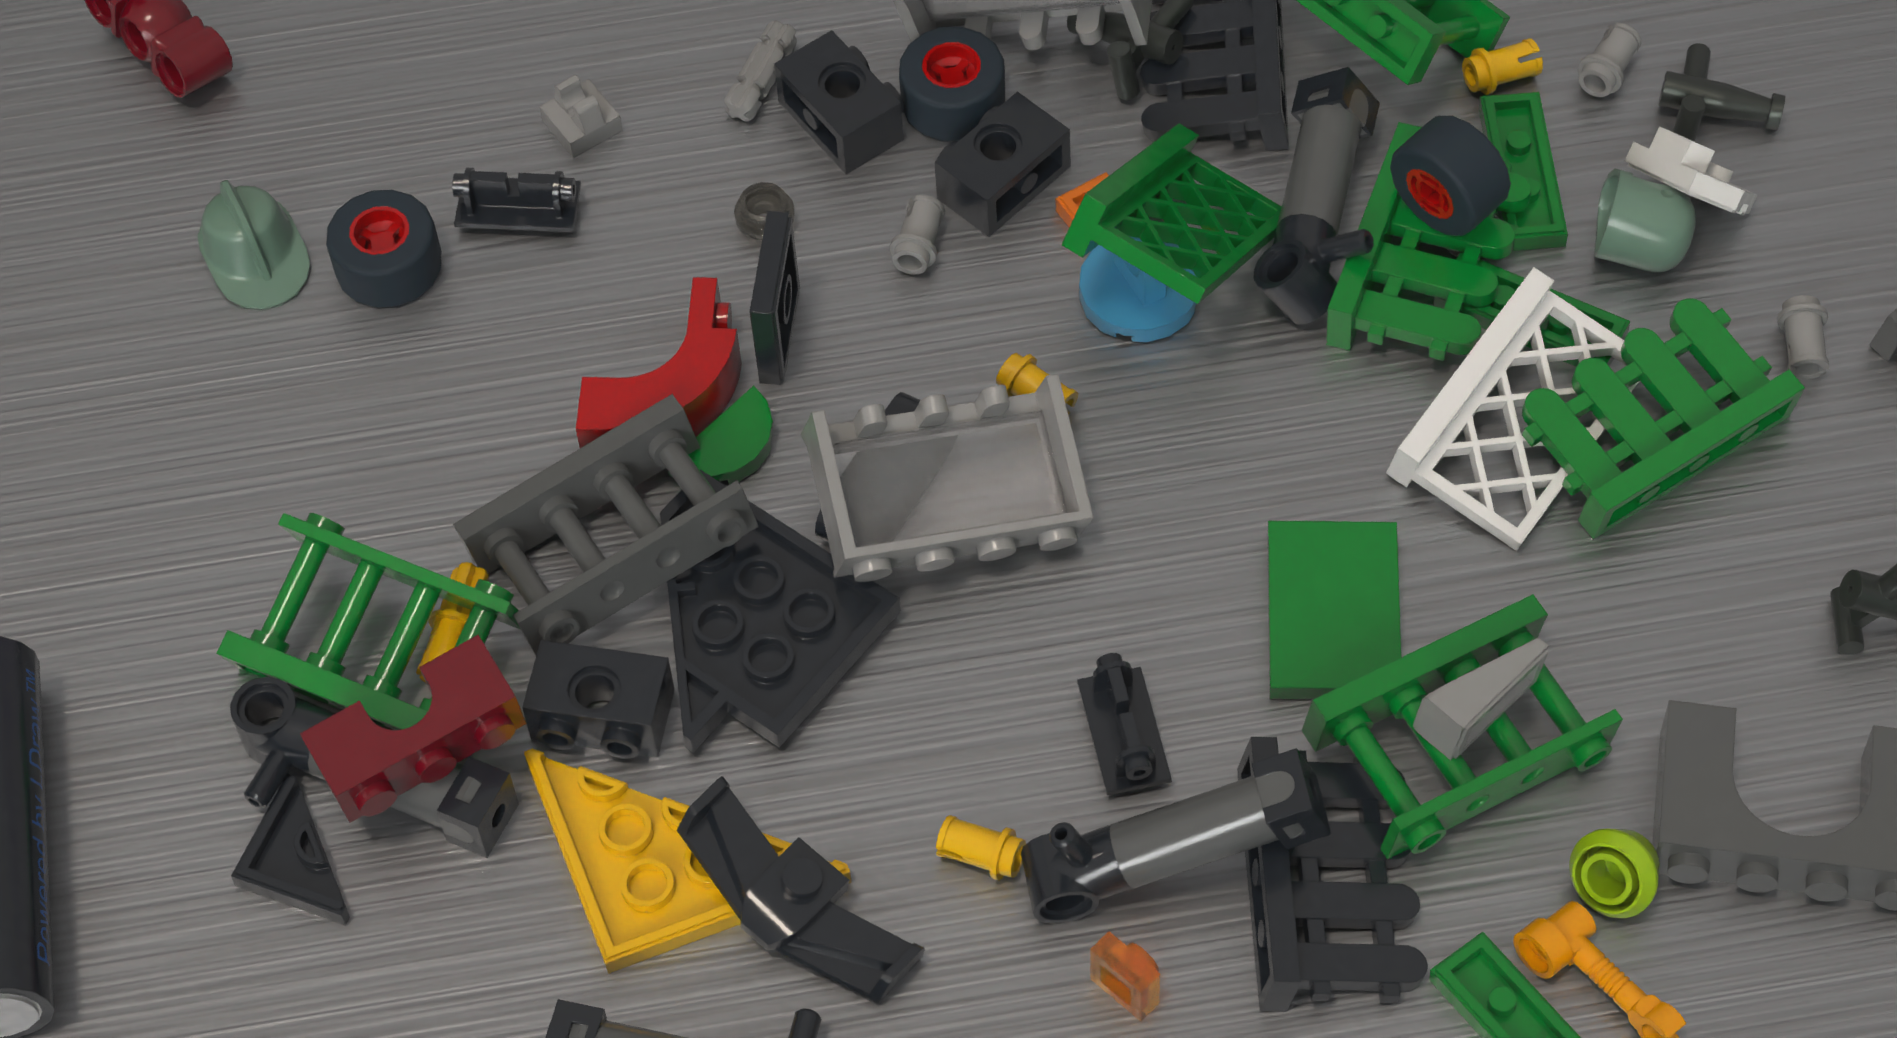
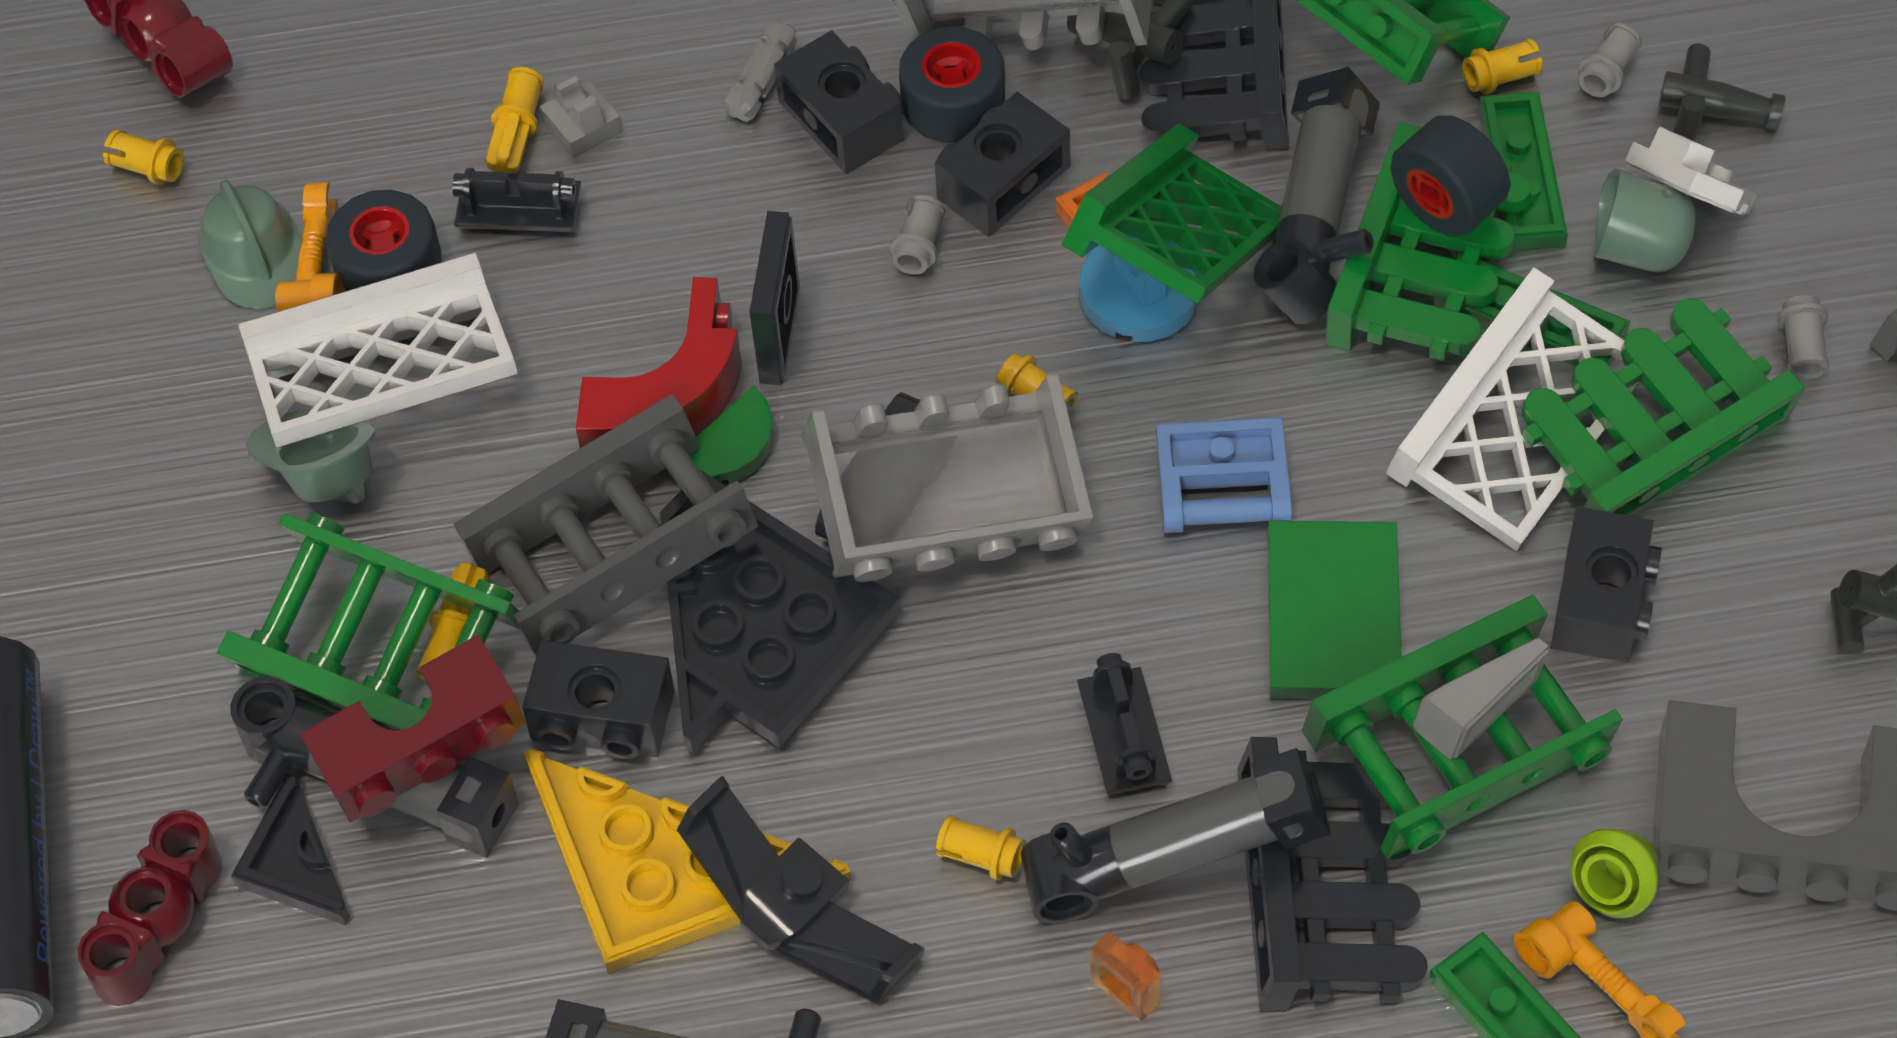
clear smoke plate [734,182,795,240] -> none
none -> dark red piece [77,810,222,1006]
none -> yellow pin [103,129,184,185]
none -> white fence [238,253,518,448]
none -> sand green piece [246,409,376,504]
none -> light orange brick [275,182,346,312]
none -> yellow axle [485,67,544,174]
none -> medium blue plate [1156,417,1292,533]
none -> black brick [1550,506,1662,663]

